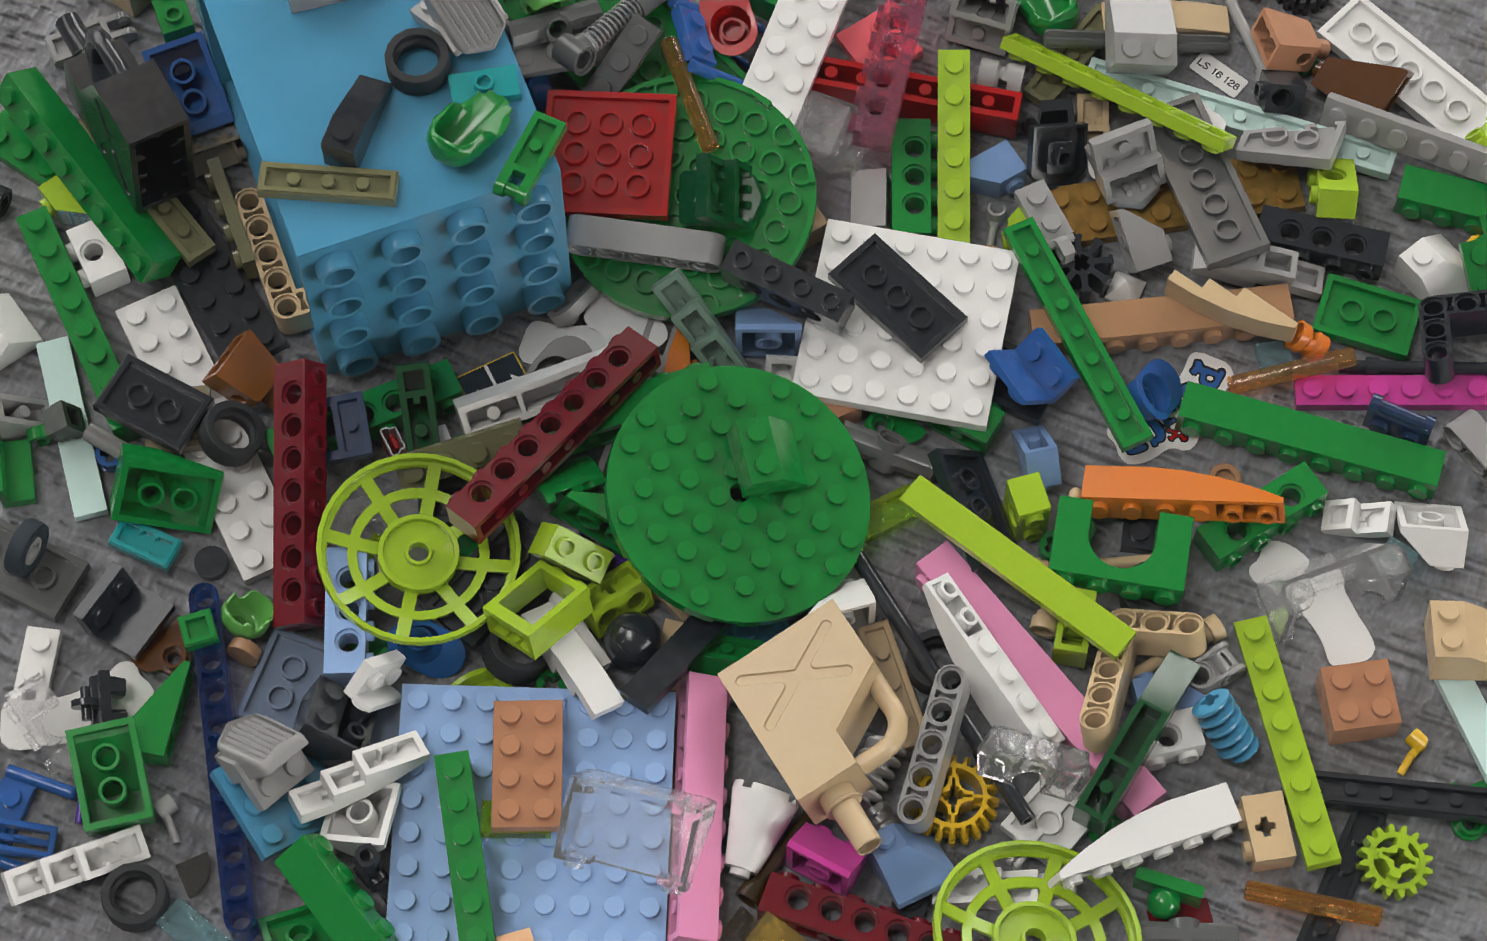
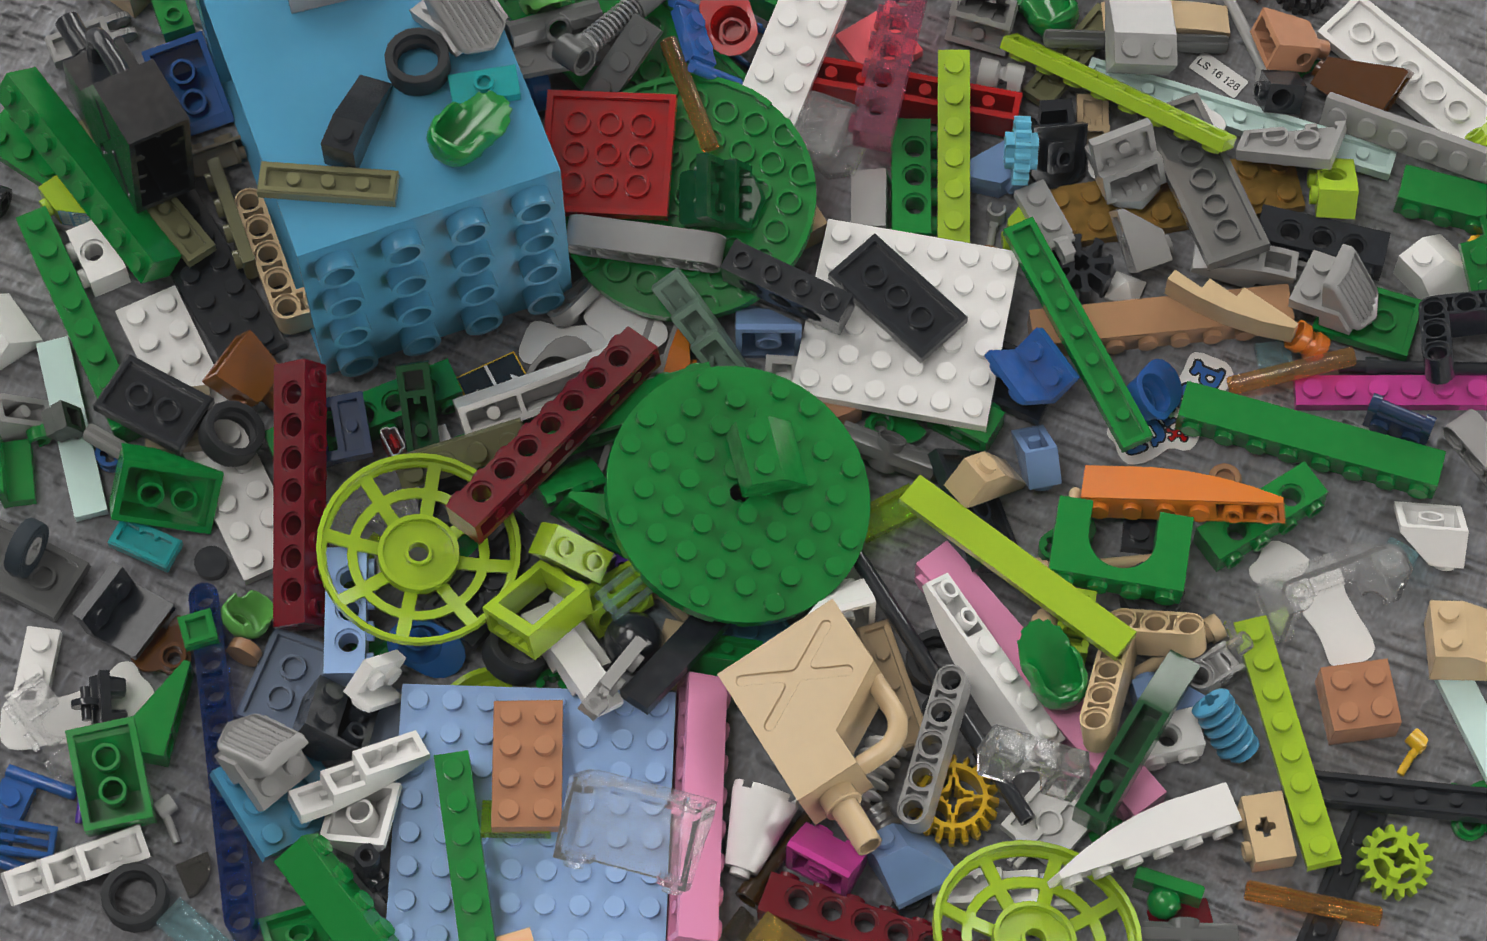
green plate [492,110,567,207] -> none
lime brick [1003,472,1051,542] -> none
white slope [1321,498,1397,538] -> none
none -> light grey hinge [577,636,647,721]
none -> clear light blue tile [594,565,653,622]
none -> tan slope [944,451,1026,508]
none -> medium azure gear [1003,115,1039,186]
none -> green hair [1017,618,1089,711]
none -> clear hand [1223,620,1254,656]
none -> light grey piece [1288,244,1379,335]

